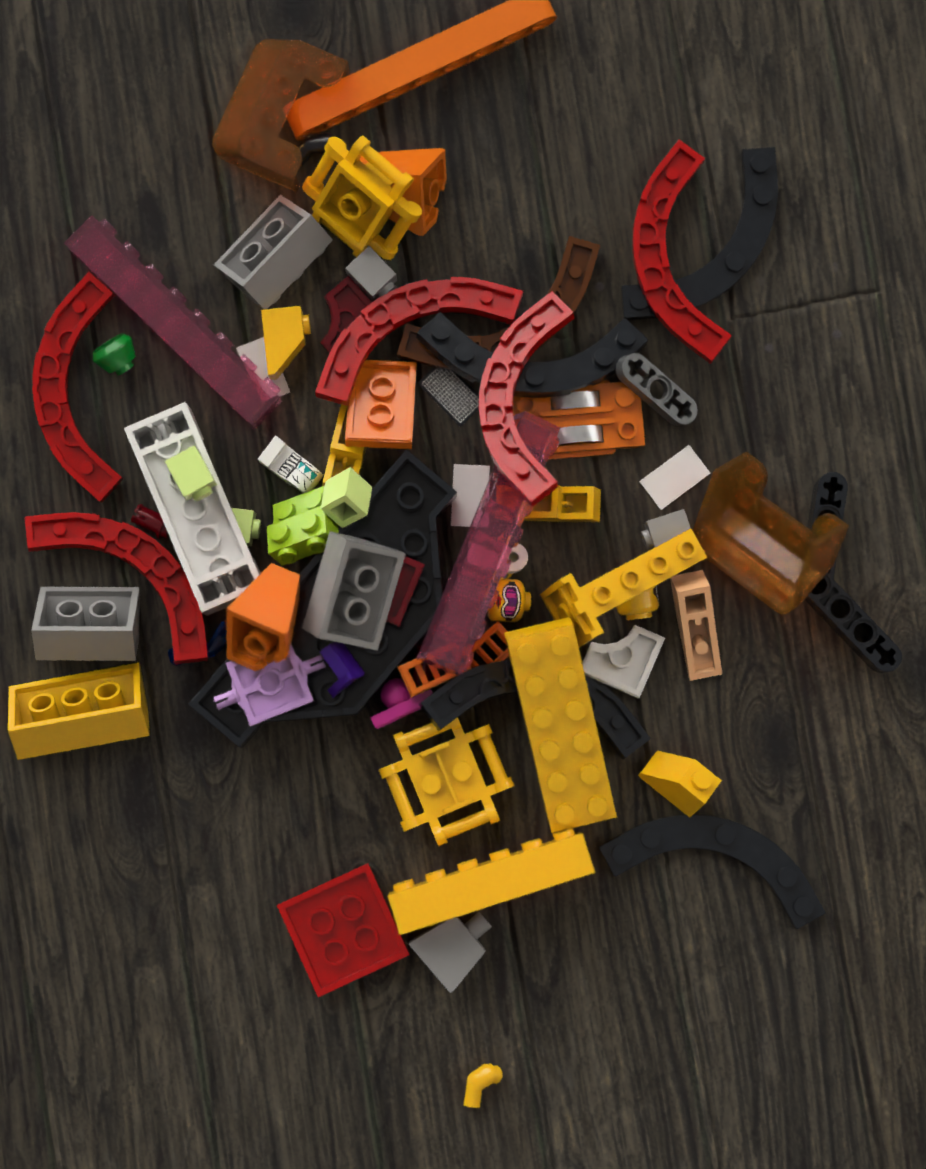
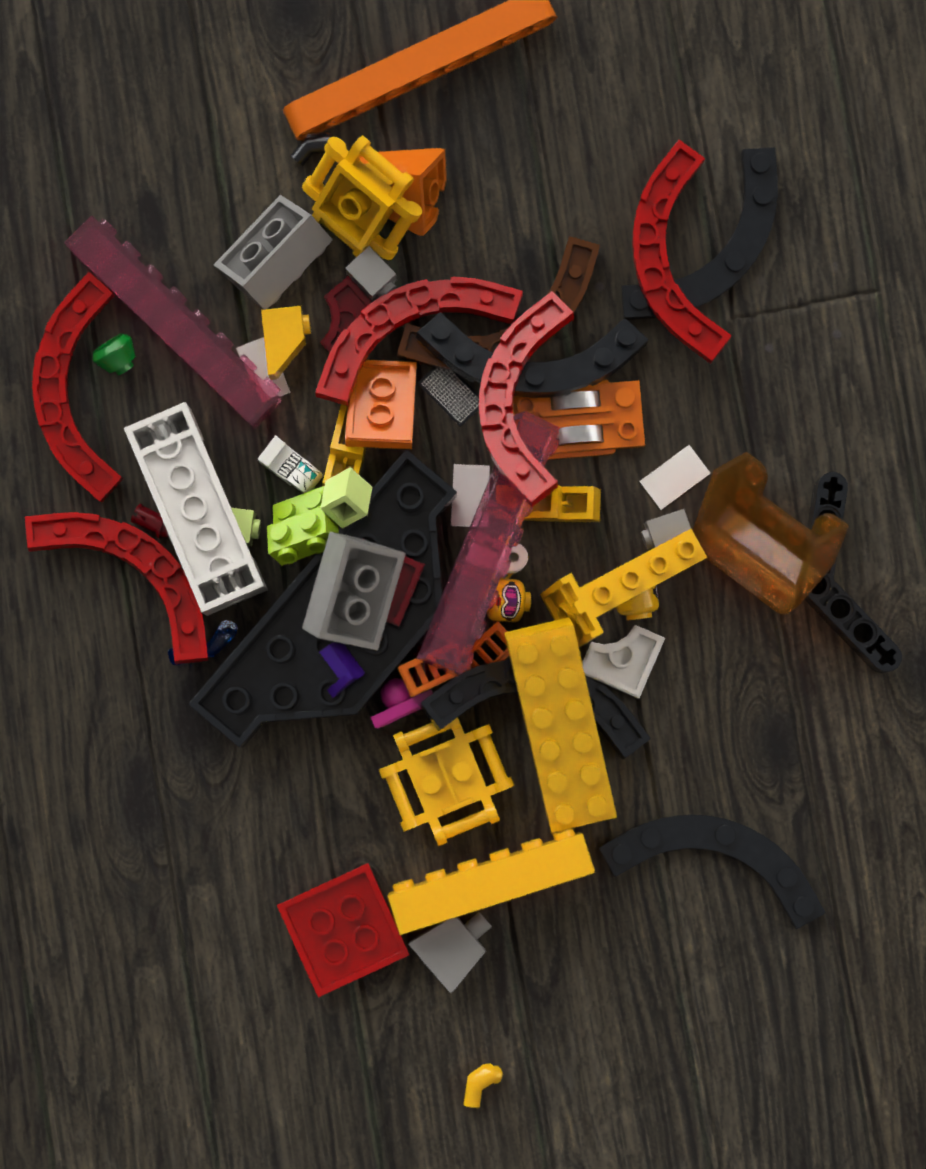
yellow slope [8,663,150,760] -> none
light grey slope [31,587,140,661] -> none
yellowish green brick [165,445,217,502] -> none
clear orange windscreen [212,39,350,192] -> none
lavender plate [214,643,326,726] -> none
orange slope [226,563,300,672] -> none
dark grey beam [616,353,698,426] -> none
yellow slope [638,751,722,818] -> none
light nougat slope [670,570,722,681] -> none

